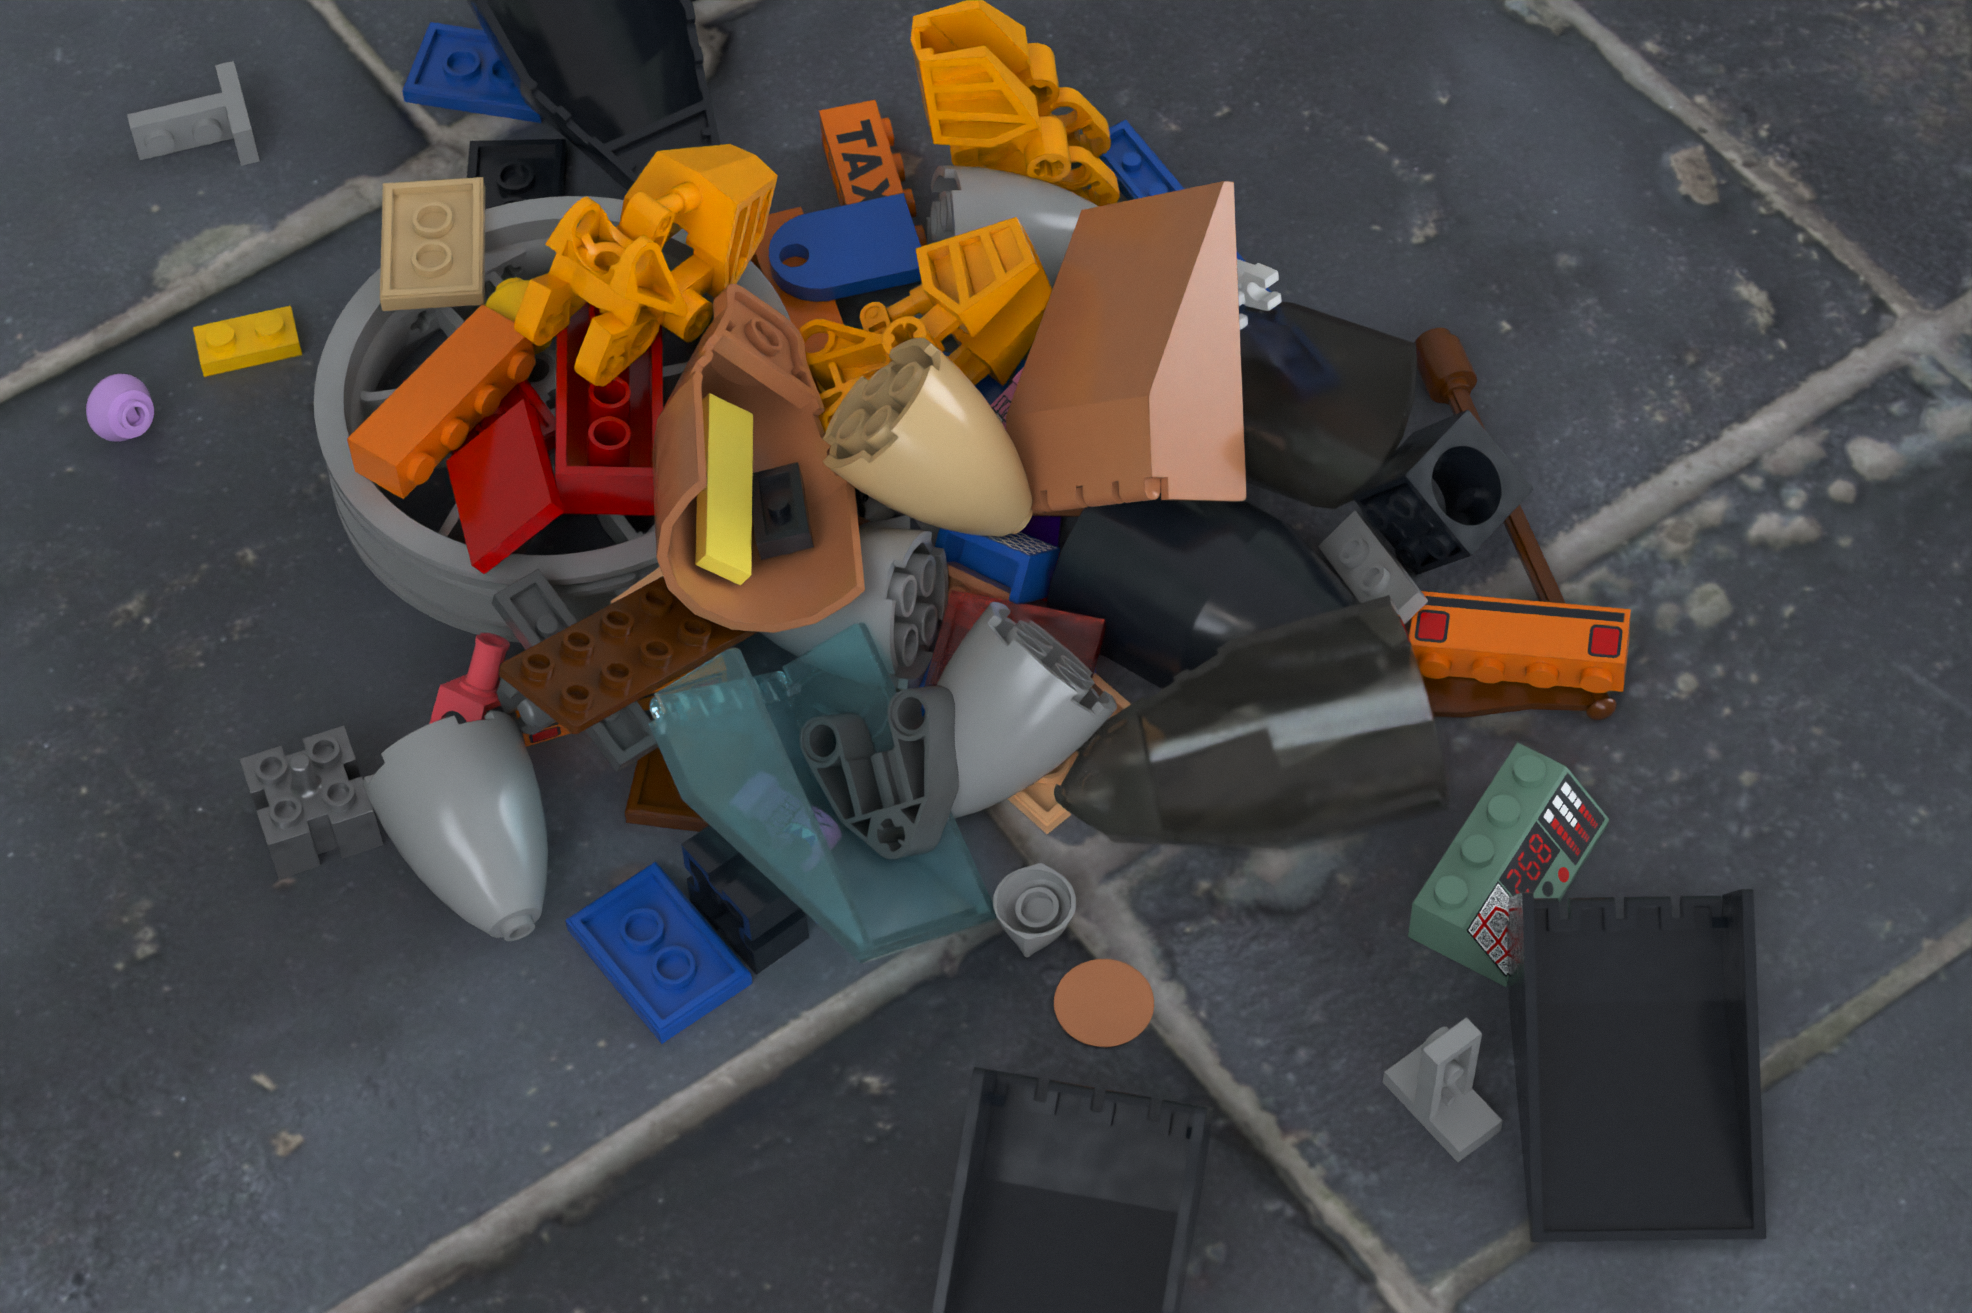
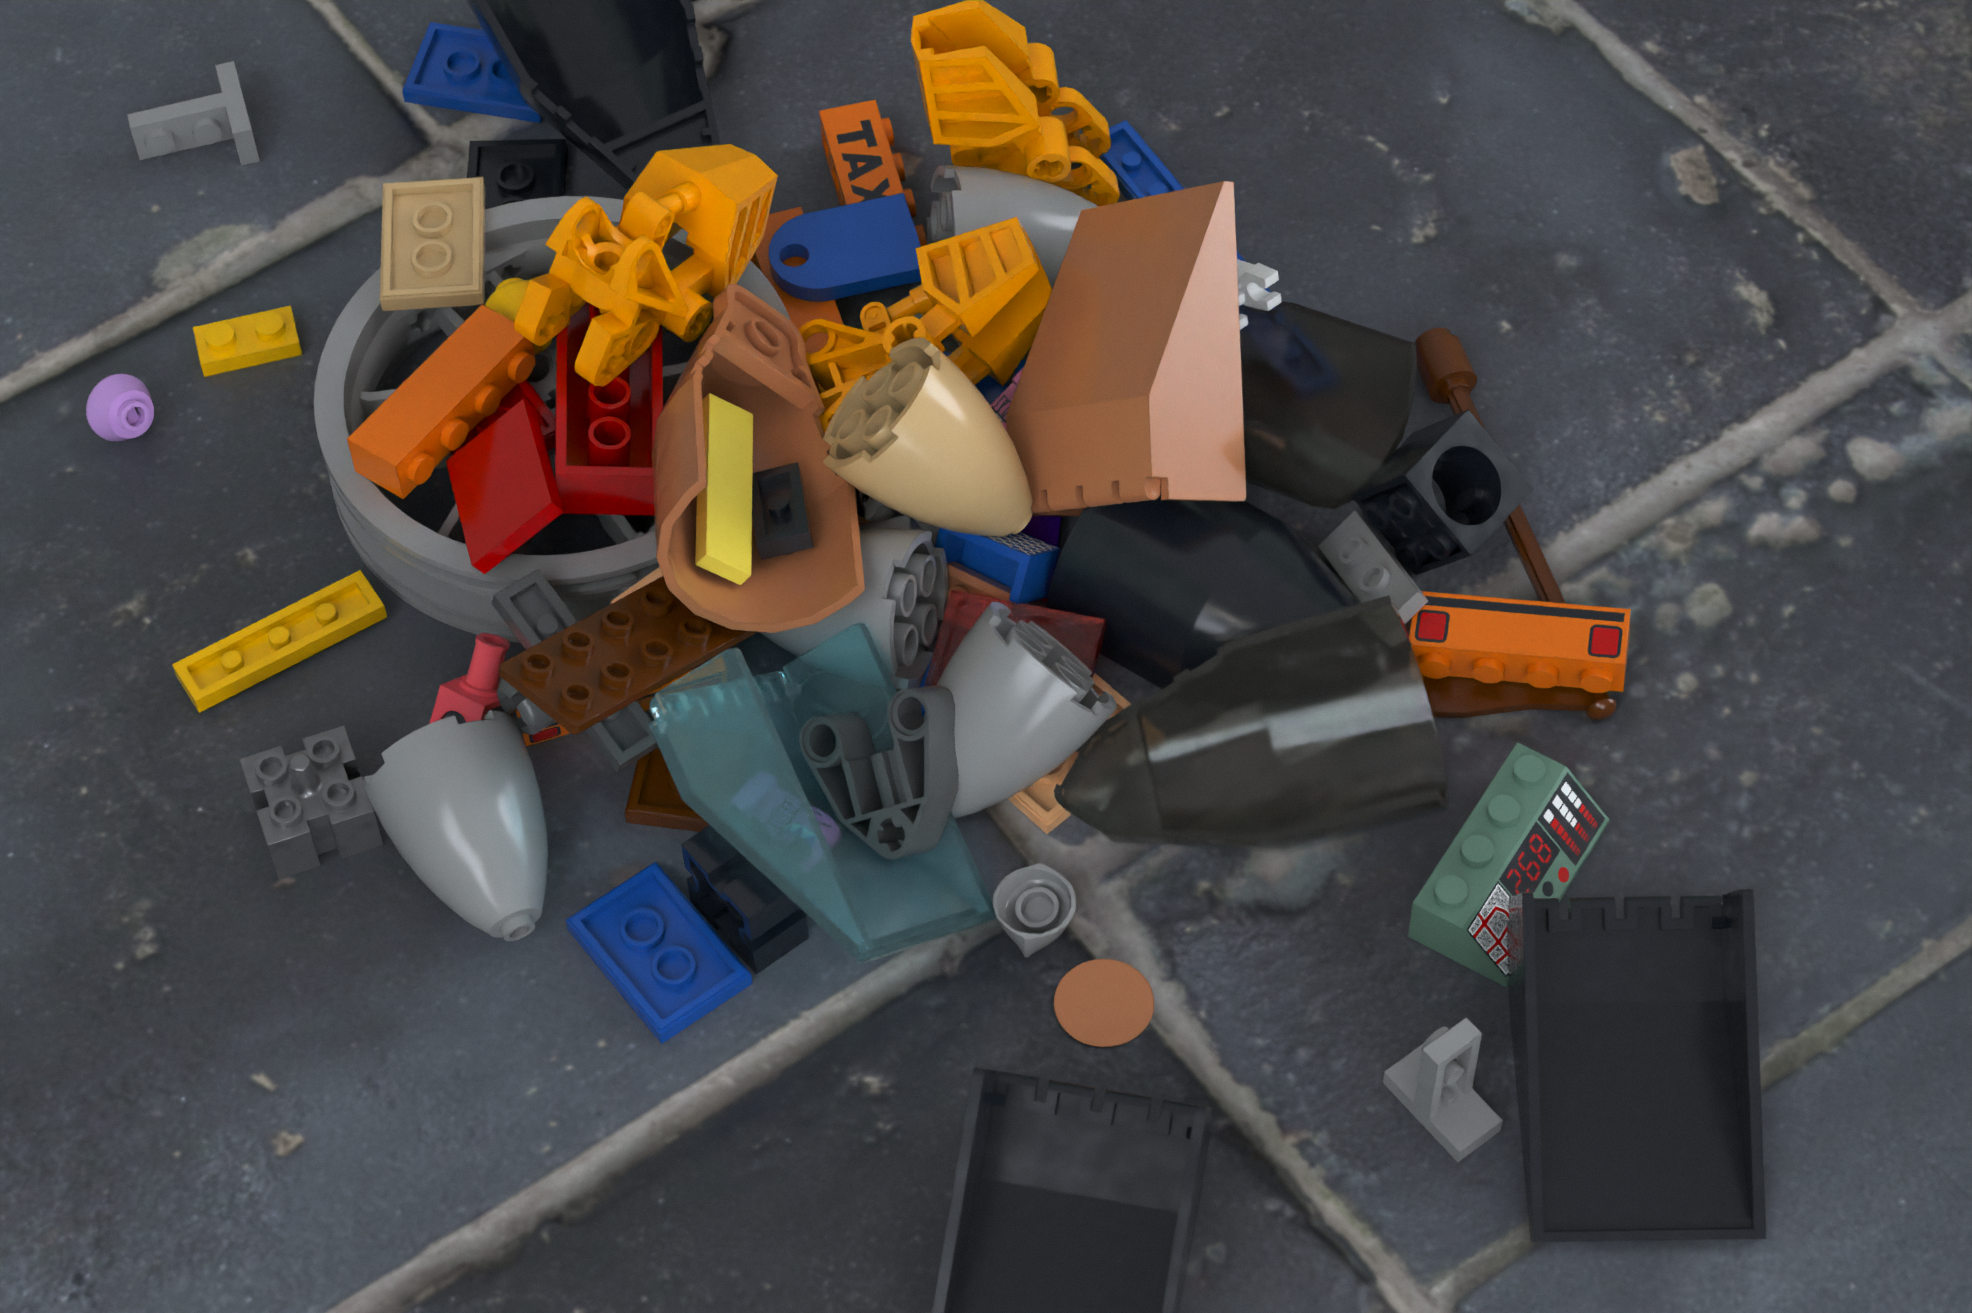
none -> yellow plate [172,570,387,713]

